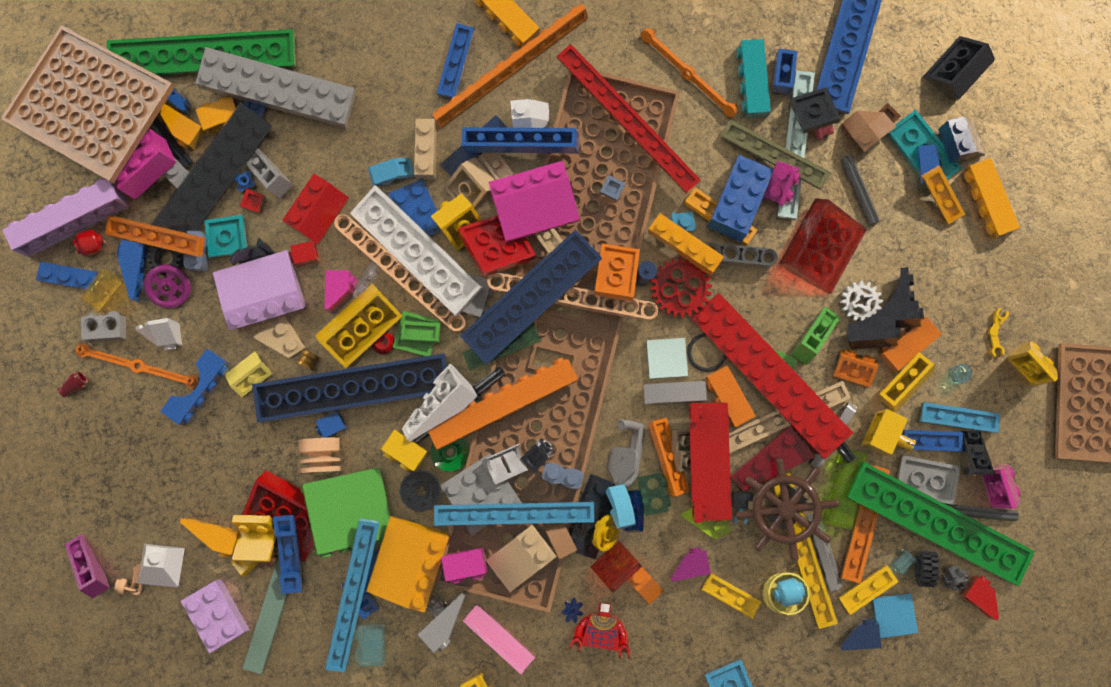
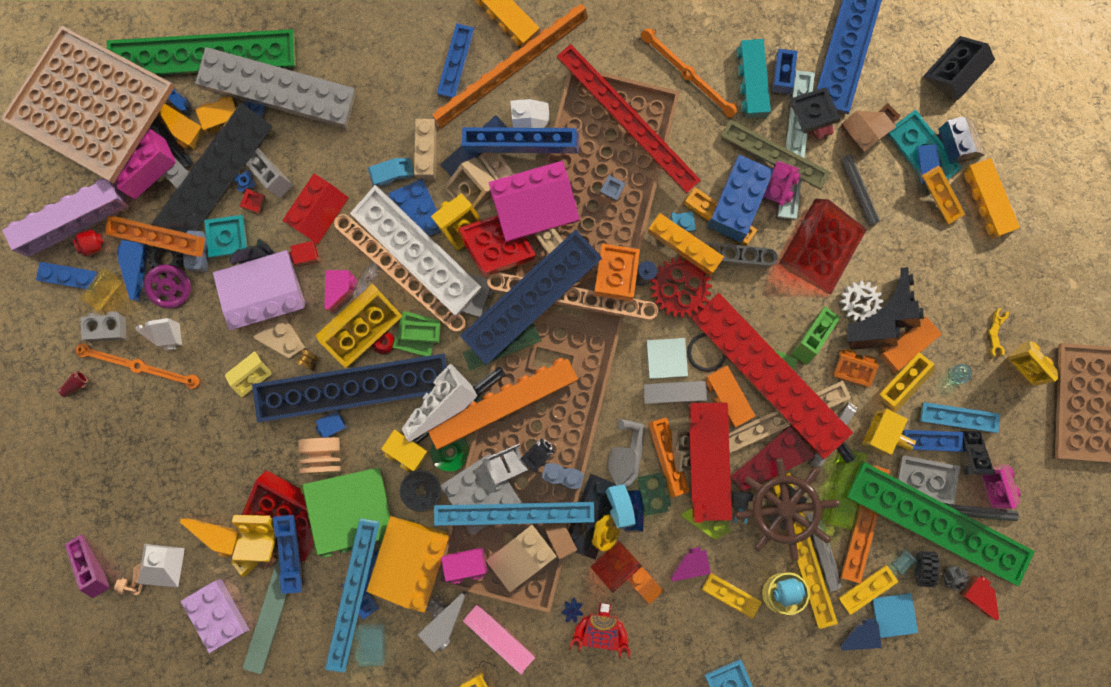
blue arch [160,349,230,426] -> none

